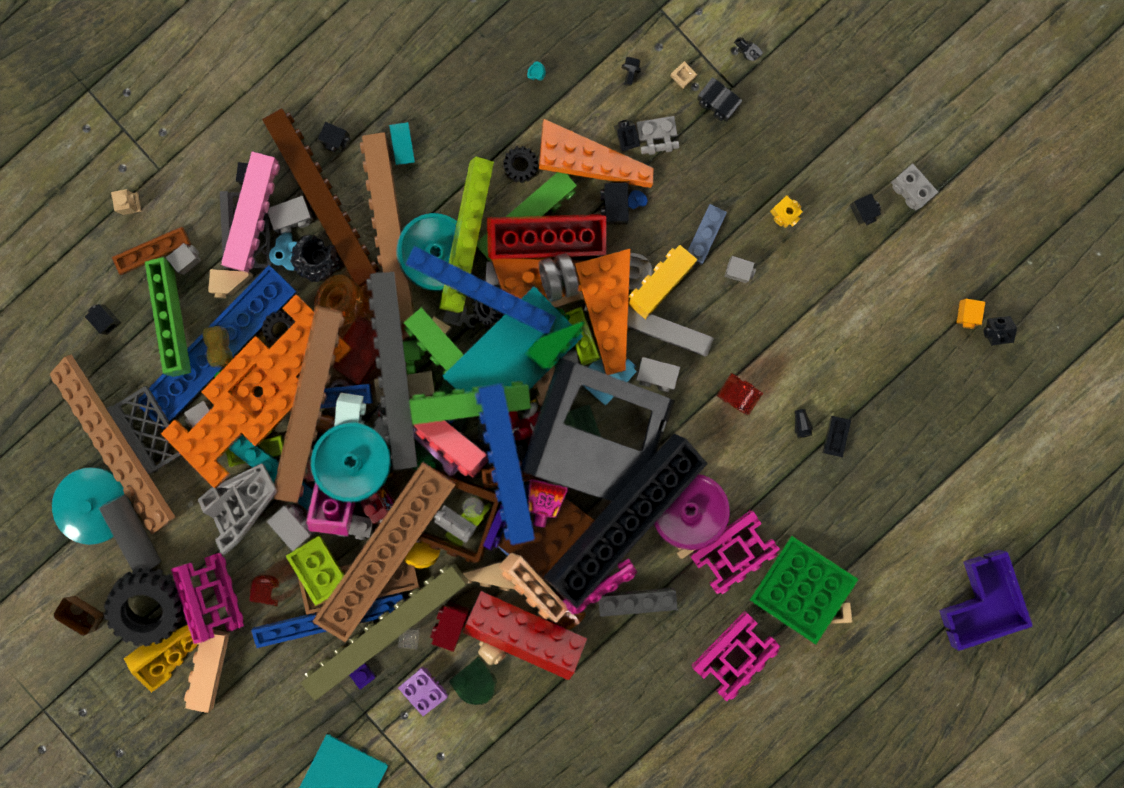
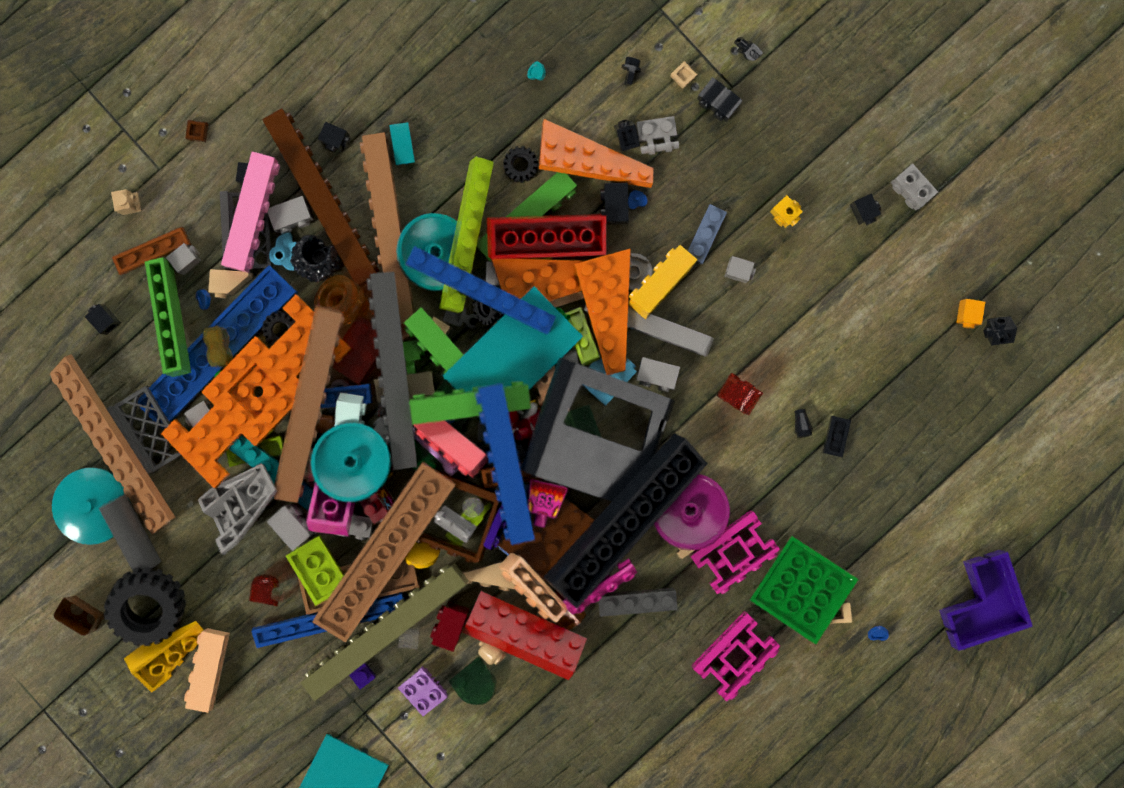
dark pink fence [171,553,244,644] -> none
green slope [525,321,585,369] -> none
flat silver wheel [539,253,579,302] -> none
none -> reddish brown tile [185,120,208,143]
none -> blue piece [196,289,211,310]
none -> blue piece [868,626,889,641]

